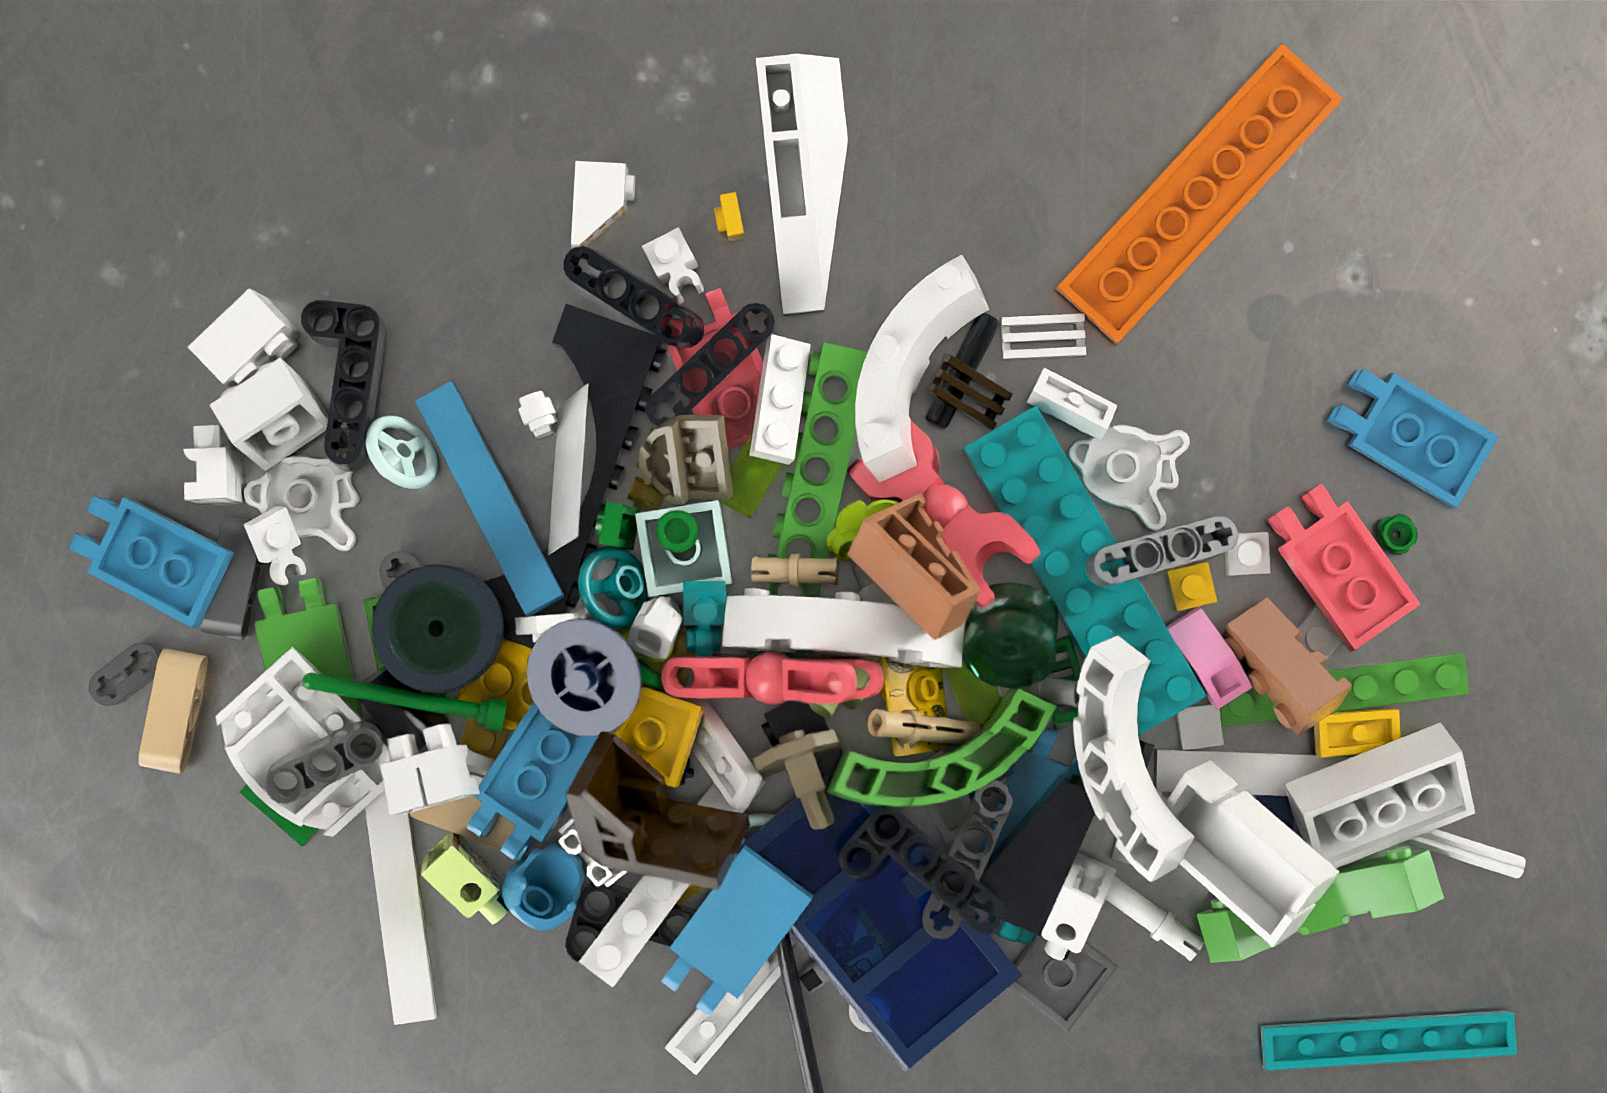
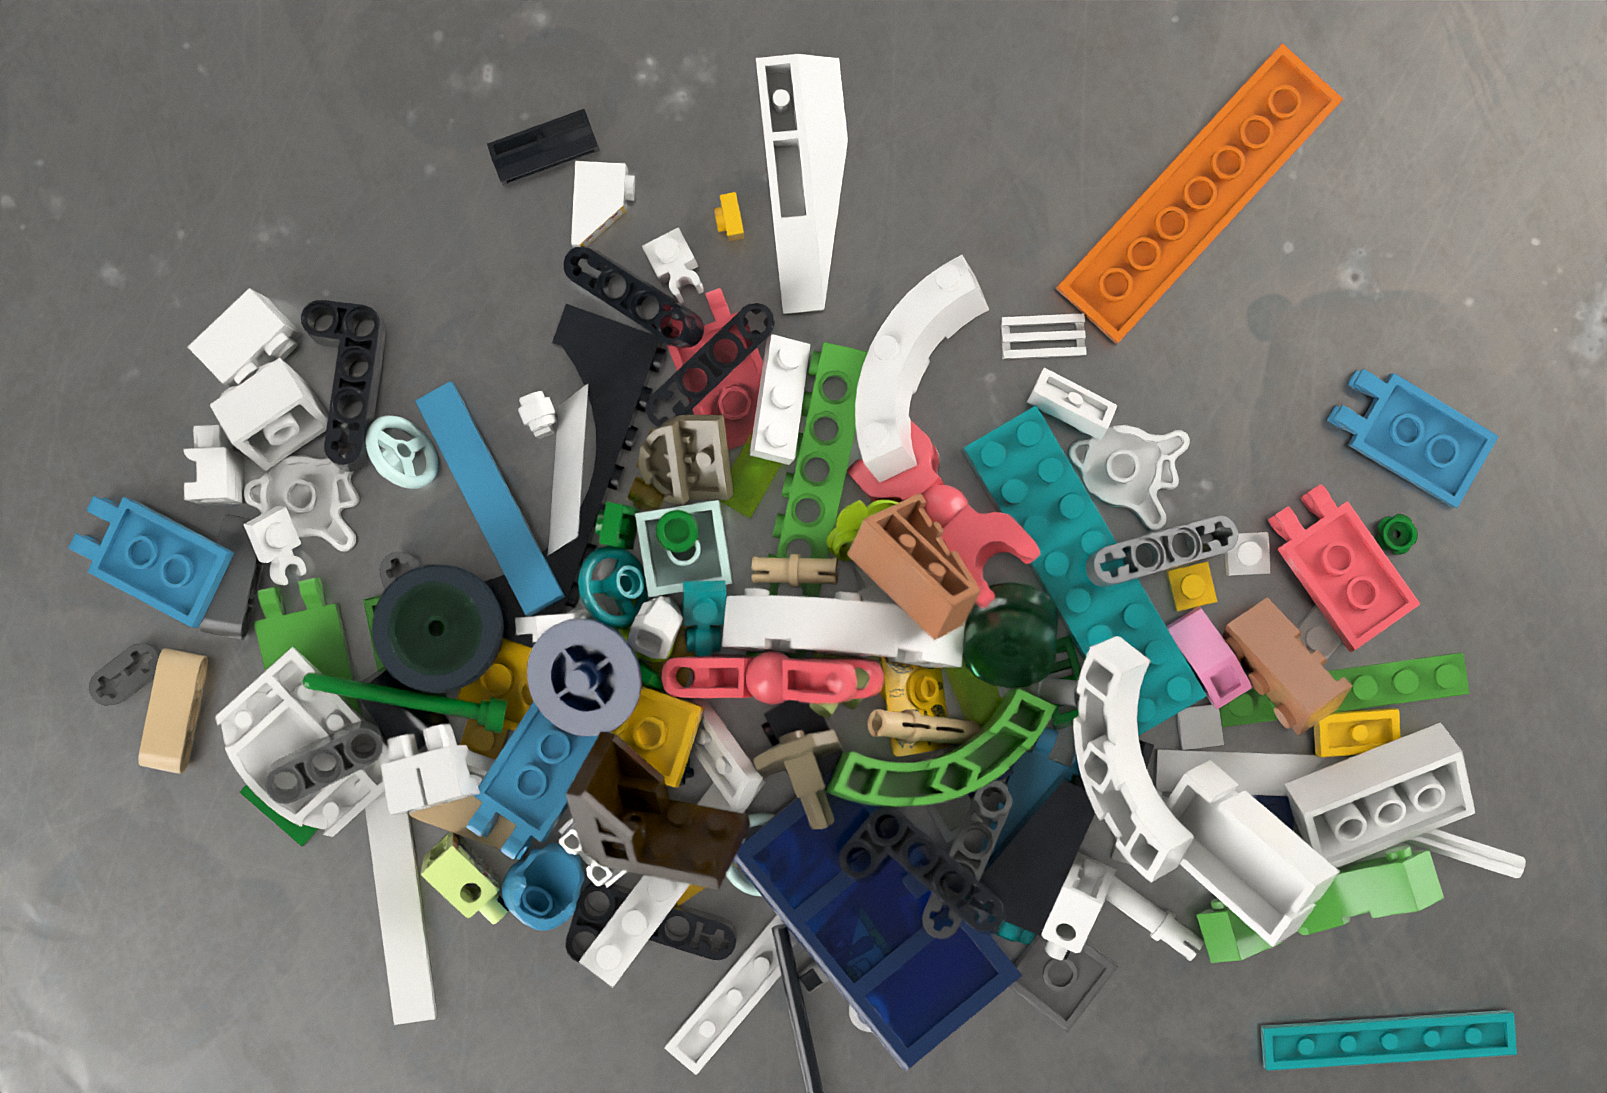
dark azure tile [661,845,814,1017] -> none
dark brown tile [925,353,1013,430] -> none
black axle [926,313,999,428] -> none
none -> black piece [487,108,600,185]

